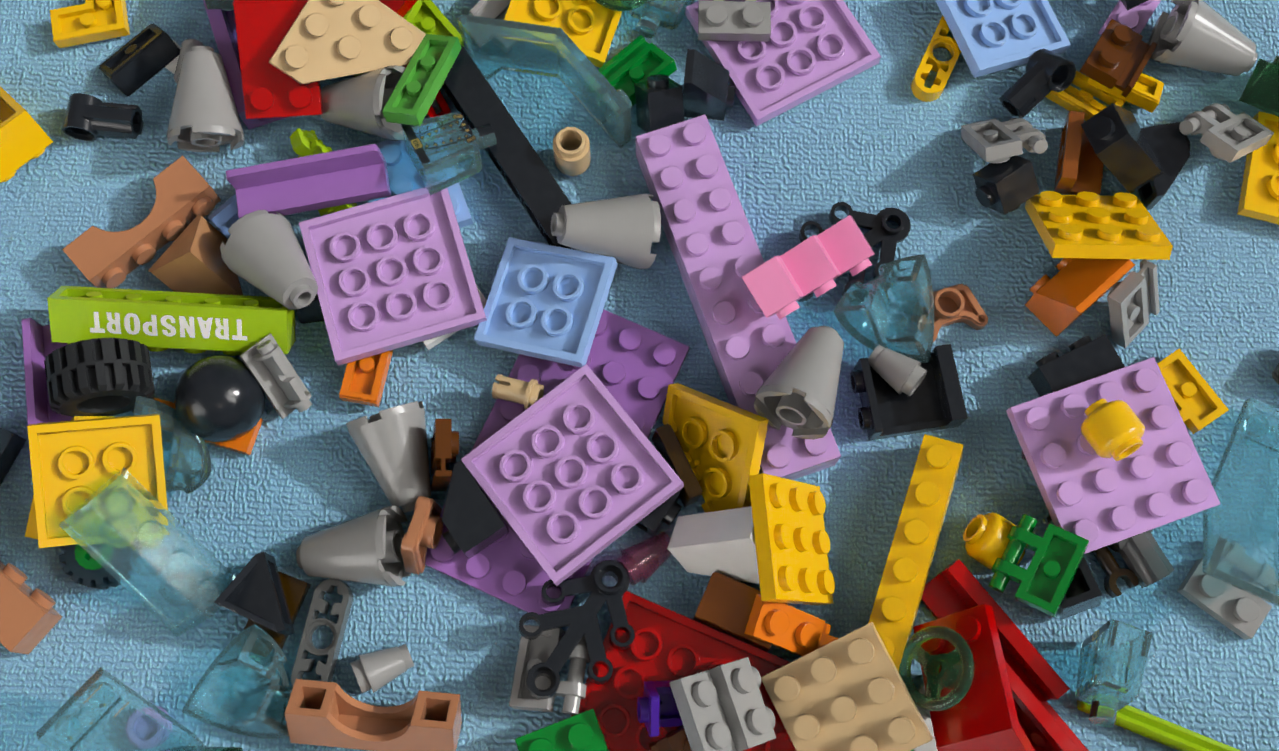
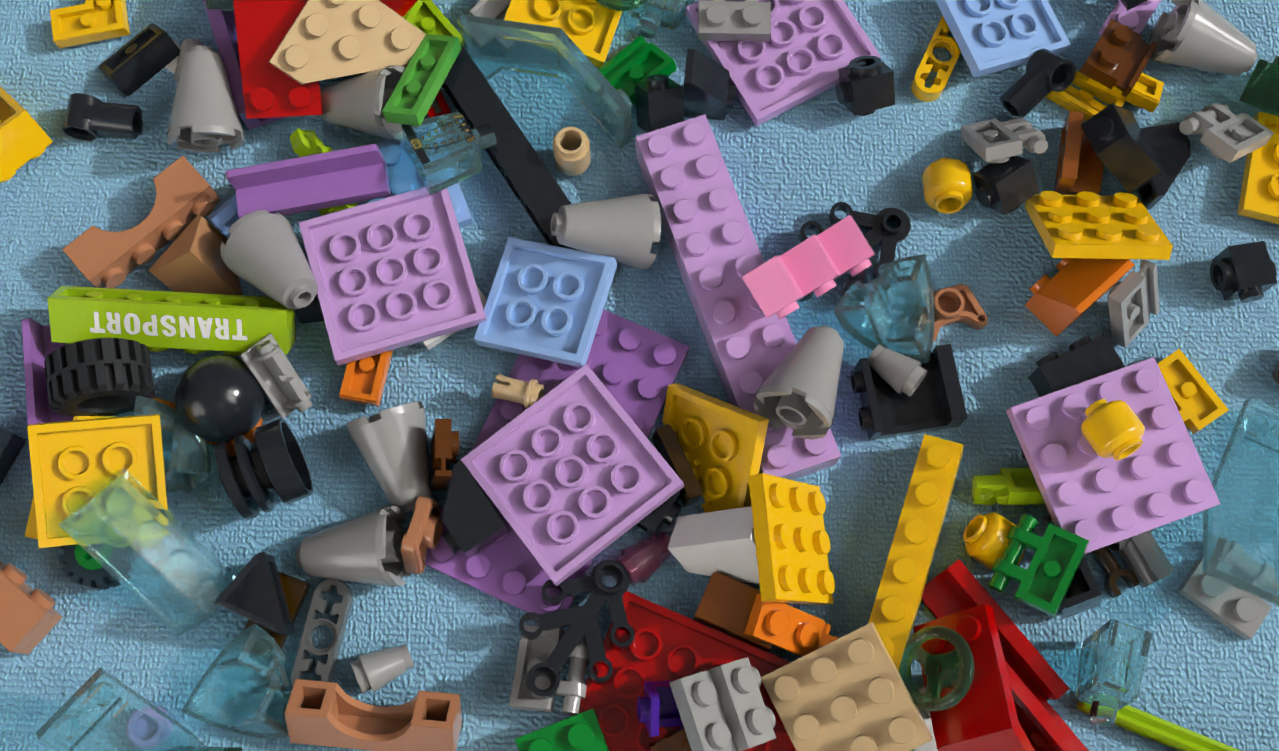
none -> black wheel [215,418,313,520]
none -> black brick [835,56,895,116]
none -> yellow head [922,157,973,214]
none -> lime hinge [971,468,1045,506]
none -> black brick [1210,241,1277,303]

